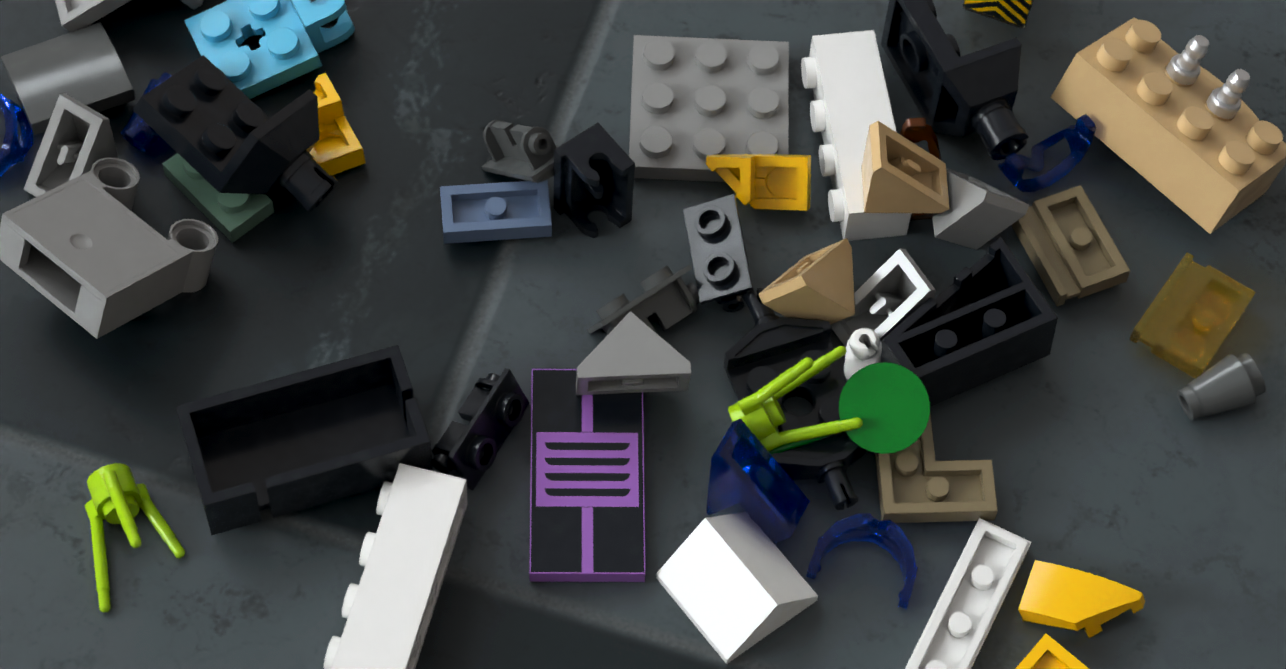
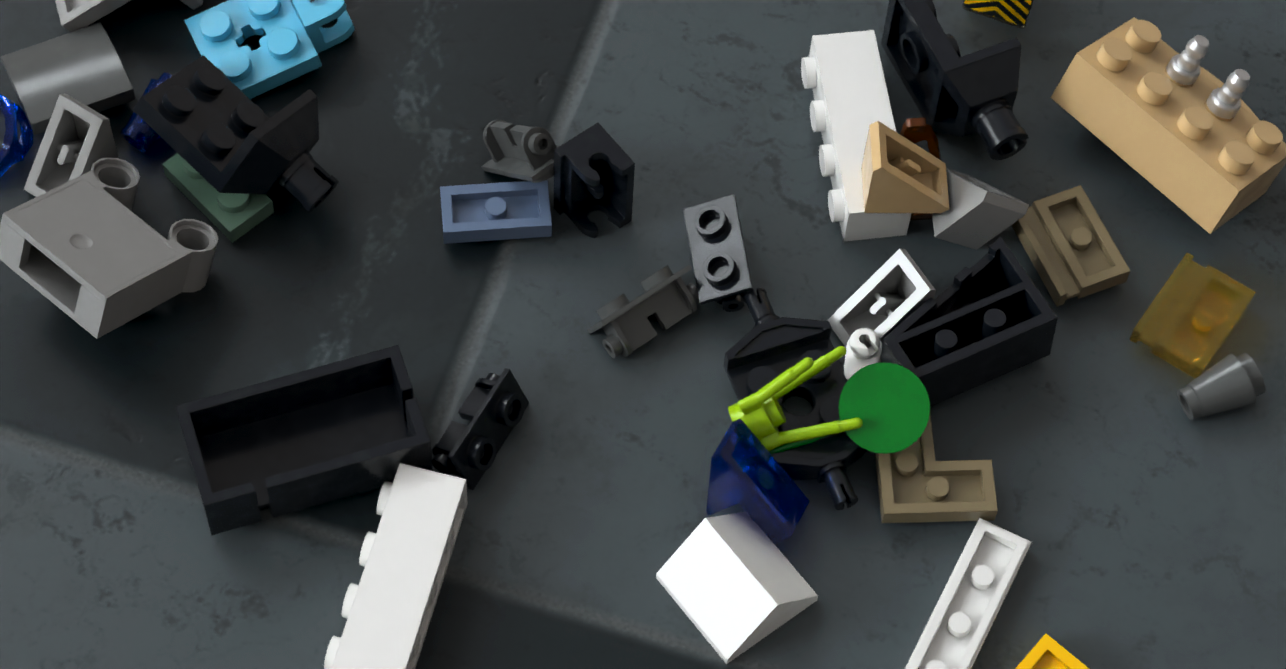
lime plant [84,463,185,613] -> none
yellow slope [309,73,366,176] -> none
black tile [529,369,645,582] -> none
light grey slope [576,311,691,395] -> none
light grey plate [629,35,789,182] -> none
yellow slope [706,154,811,211] -> none
tan slope [758,238,855,325] -> none
clear blue helmet [806,513,918,609] -> none
clear blue helmet [998,114,1096,192] -> none
yellow slope [1018,560,1145,638] -> none

